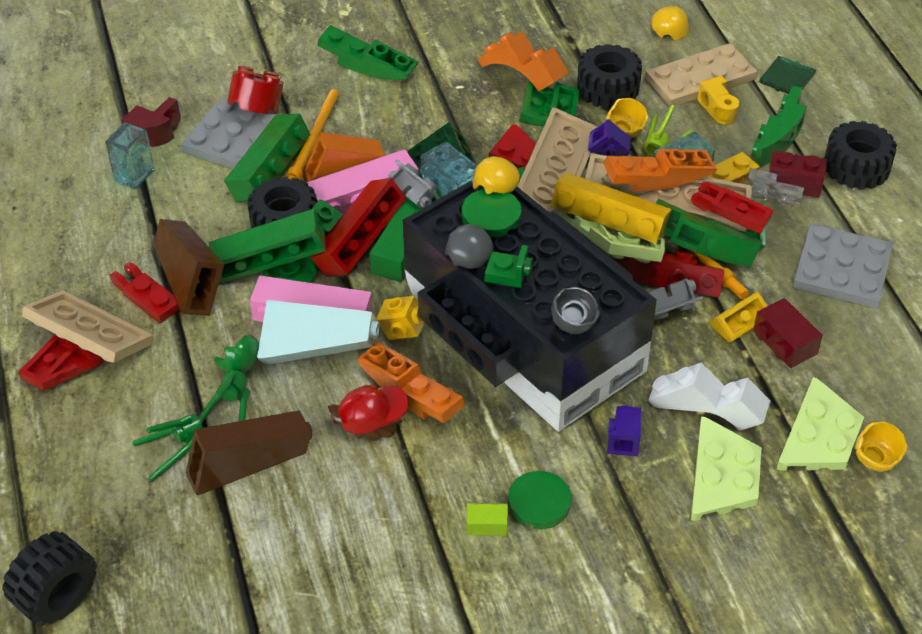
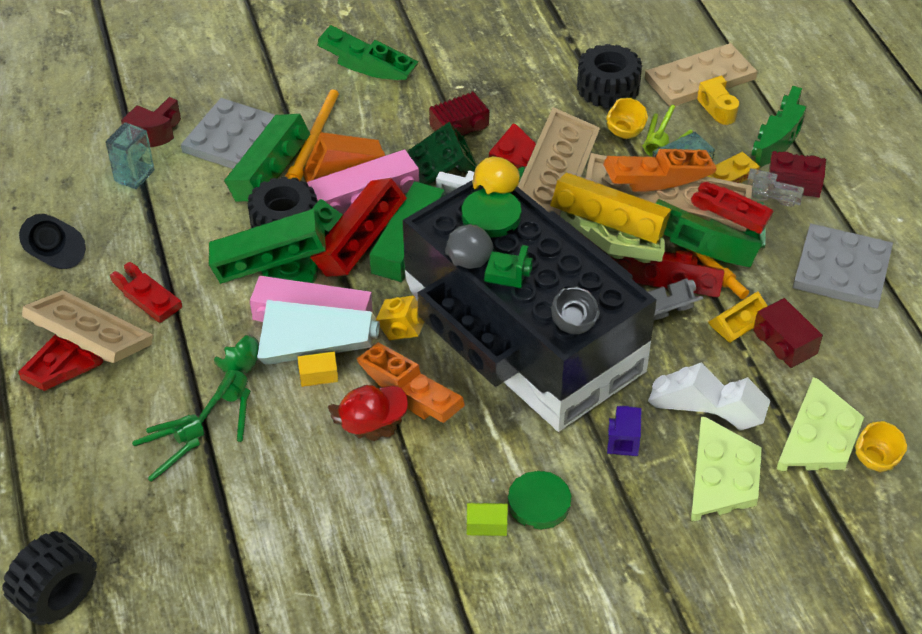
reddish brown slope [153,219,224,316] -> none
reddish brown slope [186,410,312,495] -> none
red brick [227,66,284,114] -> none
light grey hinge [388,159,440,208] -> none
clear light blue brick [420,141,477,196] -> none
orange arch [477,31,569,92] -> none
green slope [519,81,580,126] -> none
dark purple brick [588,119,631,156] -> none
yellow hair [651,6,690,40] -> none
clear green piece [759,56,816,94] -> none
black tyre [824,121,897,189] -> none
none -> black piece [19,214,86,269]
none -> yellow piece [297,351,338,387]
none -> dark red brick [429,91,490,135]

